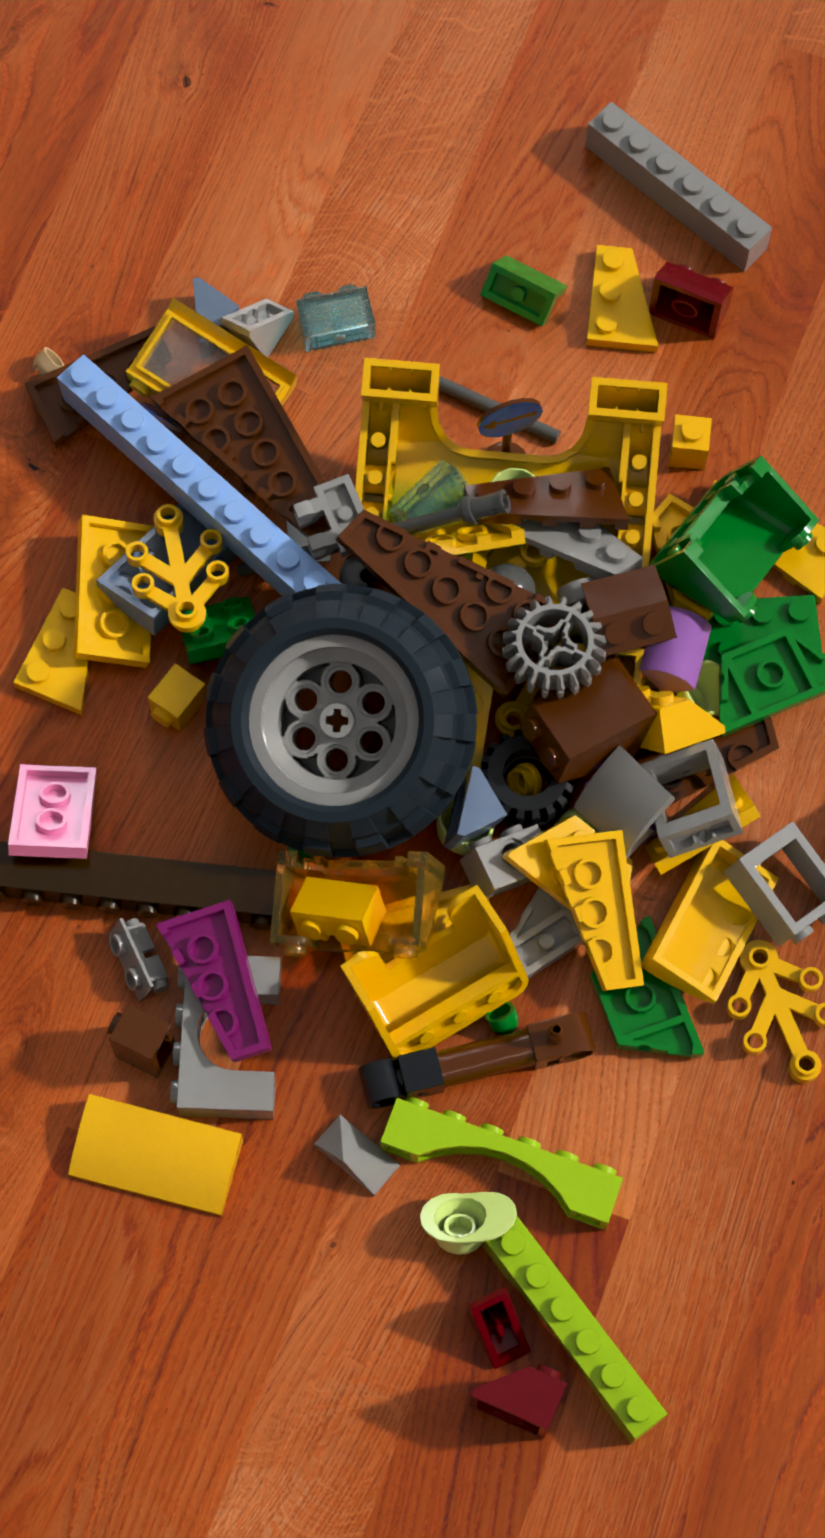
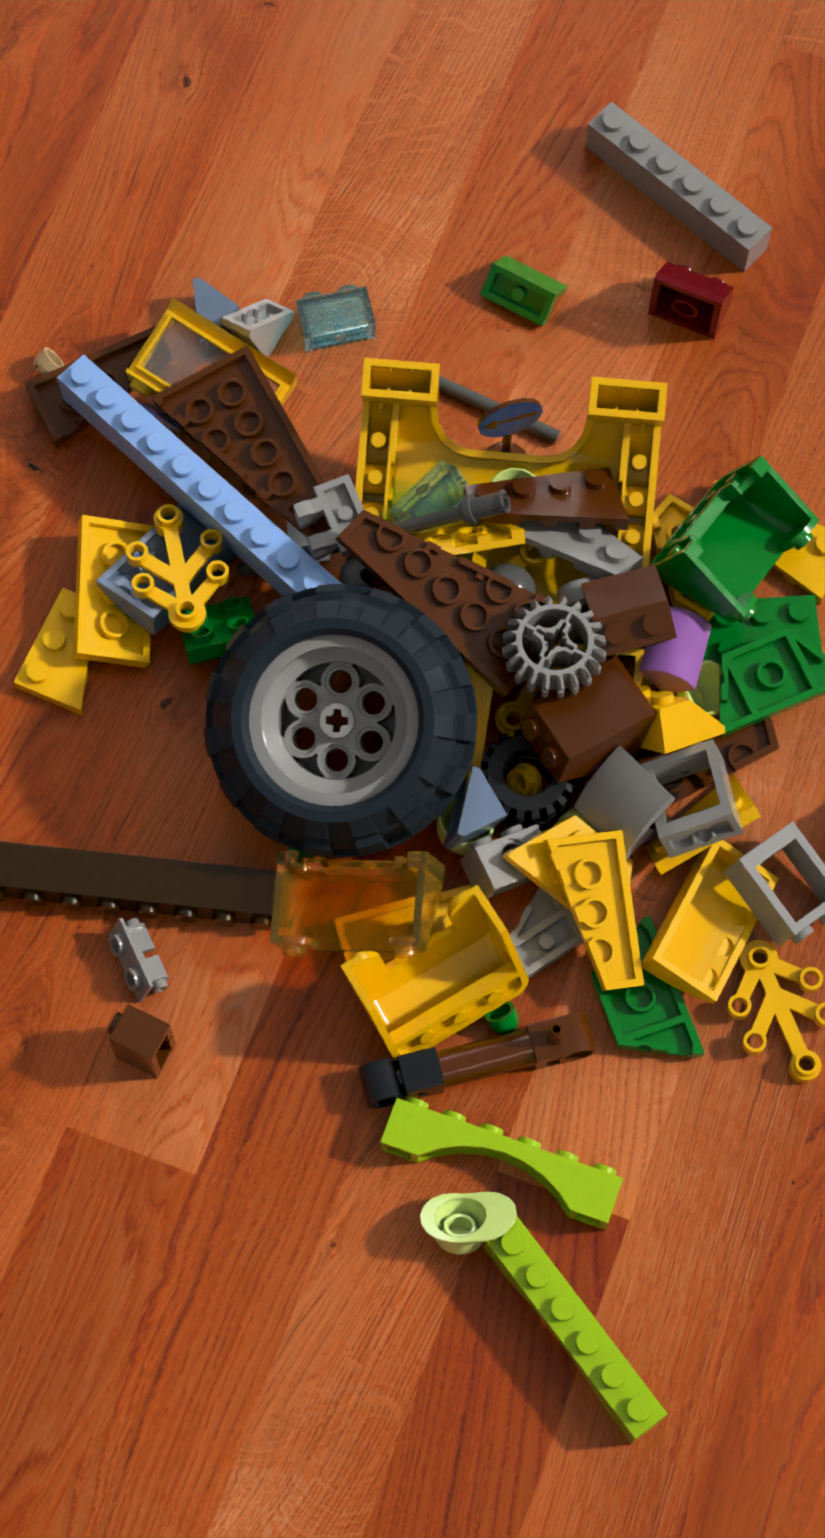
bright pink plate [8,764,97,859] -> none
yellow slope [68,1094,243,1216] -> none
yellow brick [148,663,207,731] -> none
magenta wing [156,900,272,1062] -> none
light grey arch [170,956,282,1119] -> none
yellow brick [290,877,386,947] -> none
light grey slope [314,1115,400,1196] -> none
dark red slope [467,1286,531,1369] -> none
dark red slope [469,1364,567,1439] -> none
yellow wing [586,245,659,353] -> none
yellow brick [668,414,712,470] -> none

